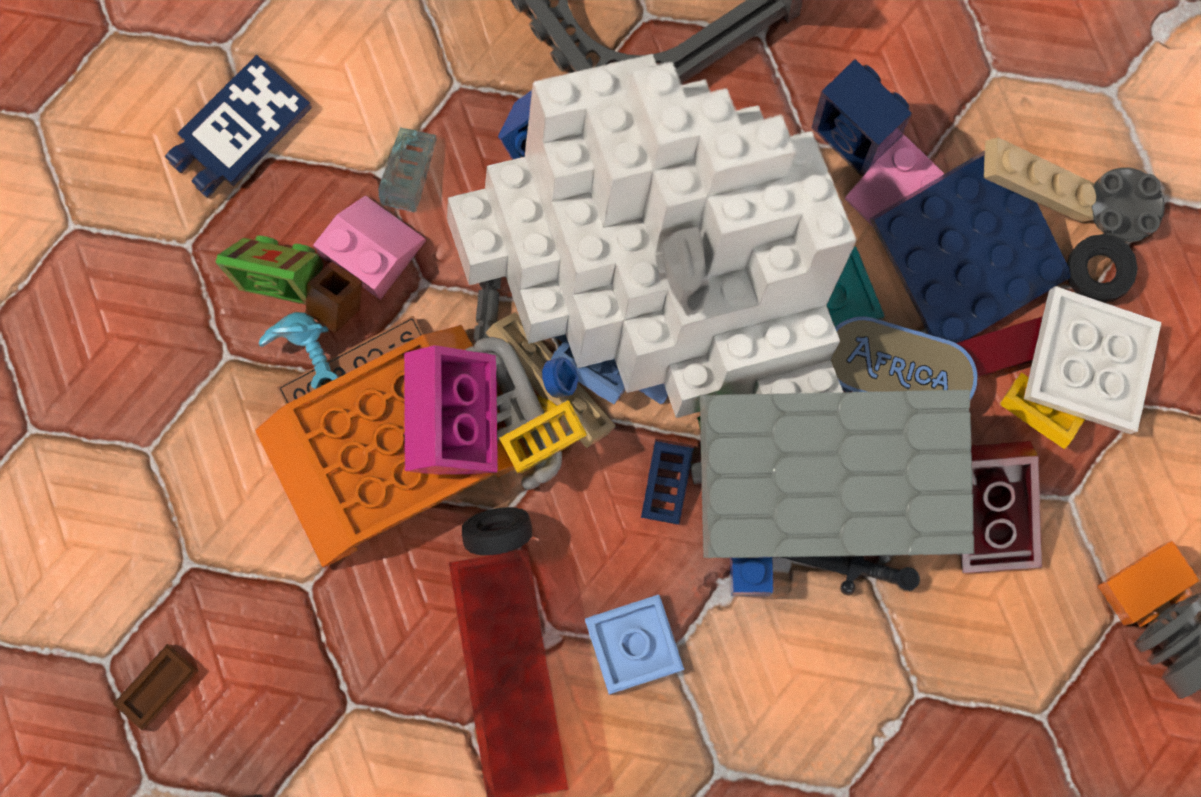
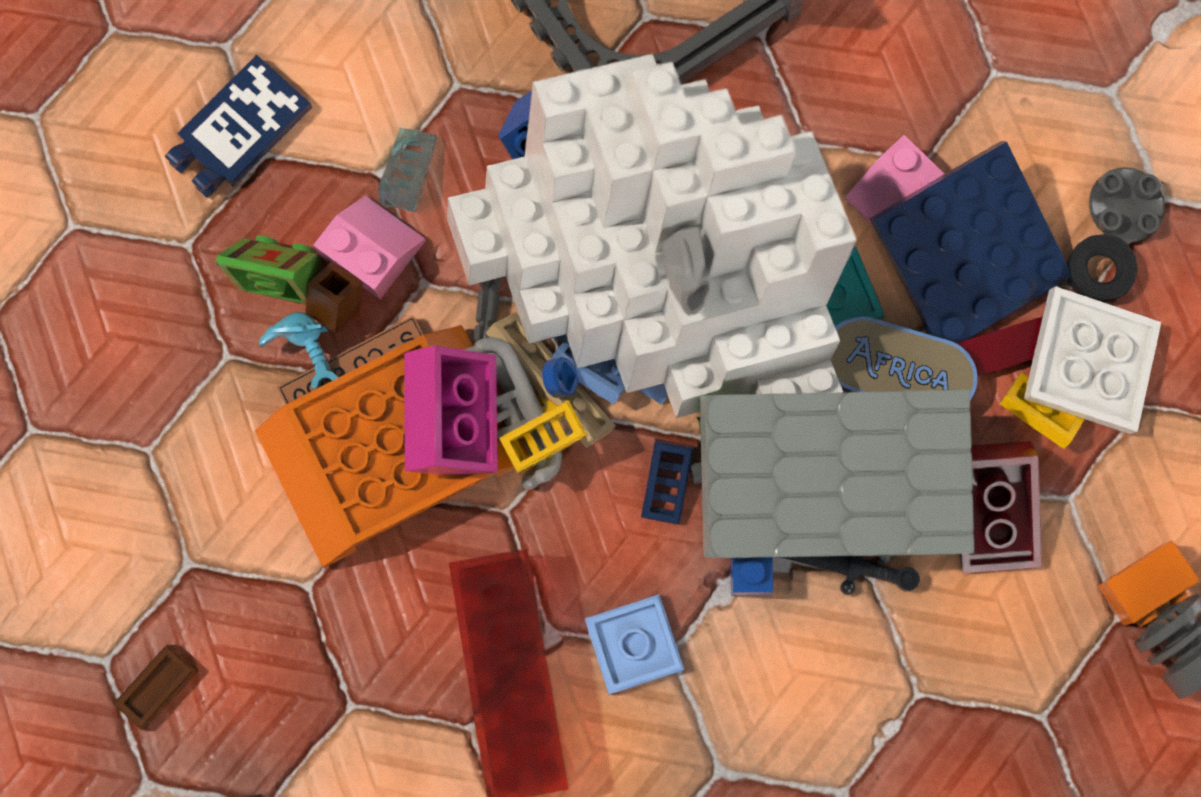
black tyre [462,507,532,555] -> none
dark blue brick [811,59,912,177] -> none
tan plate [984,137,1096,223] -> none

